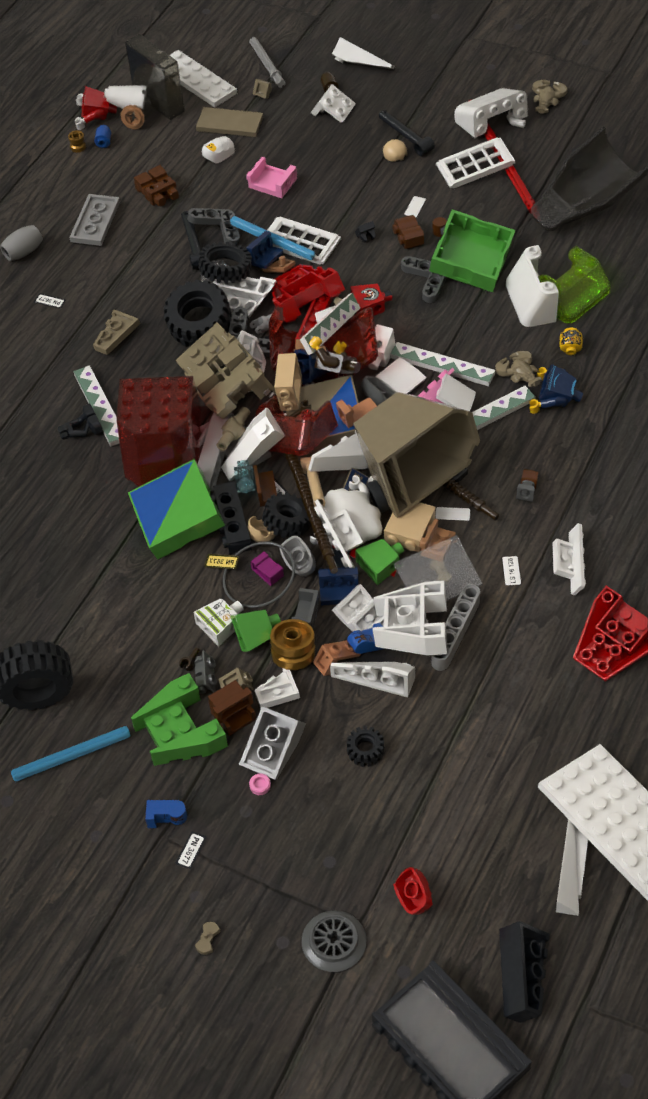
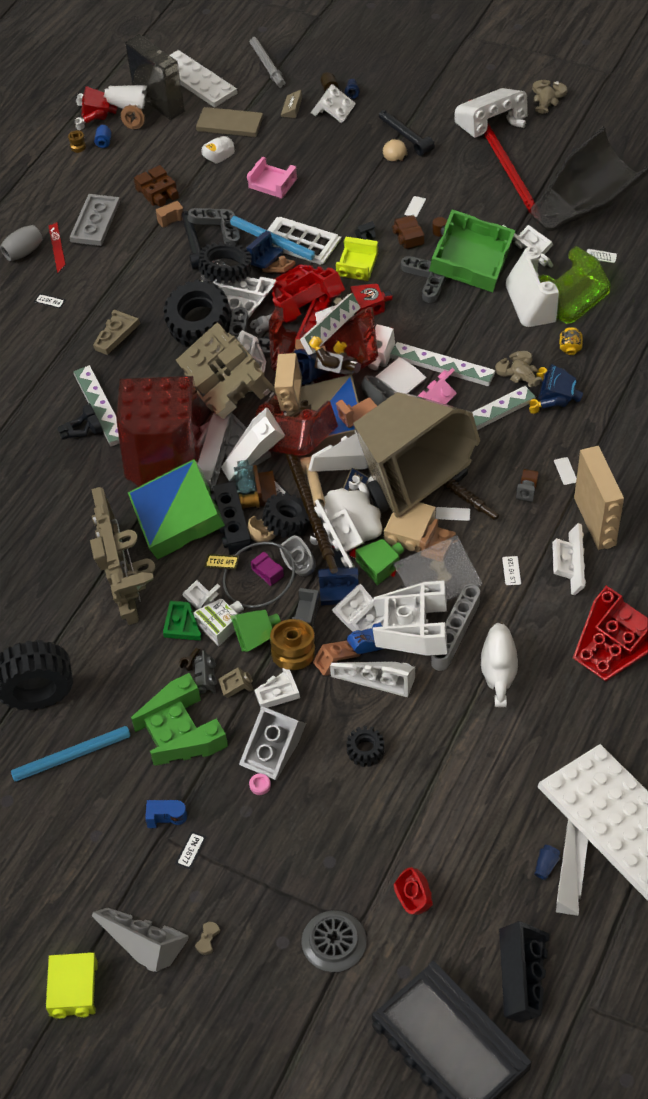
reddish brown plate [208,680,256,736] -> none
dark tan pin [216,407,251,451] -> none
dark tan tile [253,79,272,99] -> none
white wedge [332,37,395,69] -> none
white piece [436,138,515,189] -> none
white slope [436,374,476,411] -> none
none -> neon yellow panel [46,953,98,1019]
none -> red sticker [49,223,65,273]
none -> dark tan piece [90,487,155,625]
none -> light grey wedge [92,908,189,972]
none -> medium nougat piece [156,201,183,228]
none -> green wing [163,601,201,641]
none -> white bracket [182,580,220,610]
none -> pearl gold bush [239,491,260,510]
none -> dark tan slope [281,90,302,118]
none -> neon yellow panel [336,237,378,281]
none -> dark blue cone [345,79,360,99]
none -> white piece [481,623,518,707]
none -> white bracket [502,225,553,268]
none -> dark blue cone [534,845,560,880]
none -> white sticker [554,457,577,485]
none -> tan brick [574,446,624,550]
none -> white sticker [585,249,617,263]

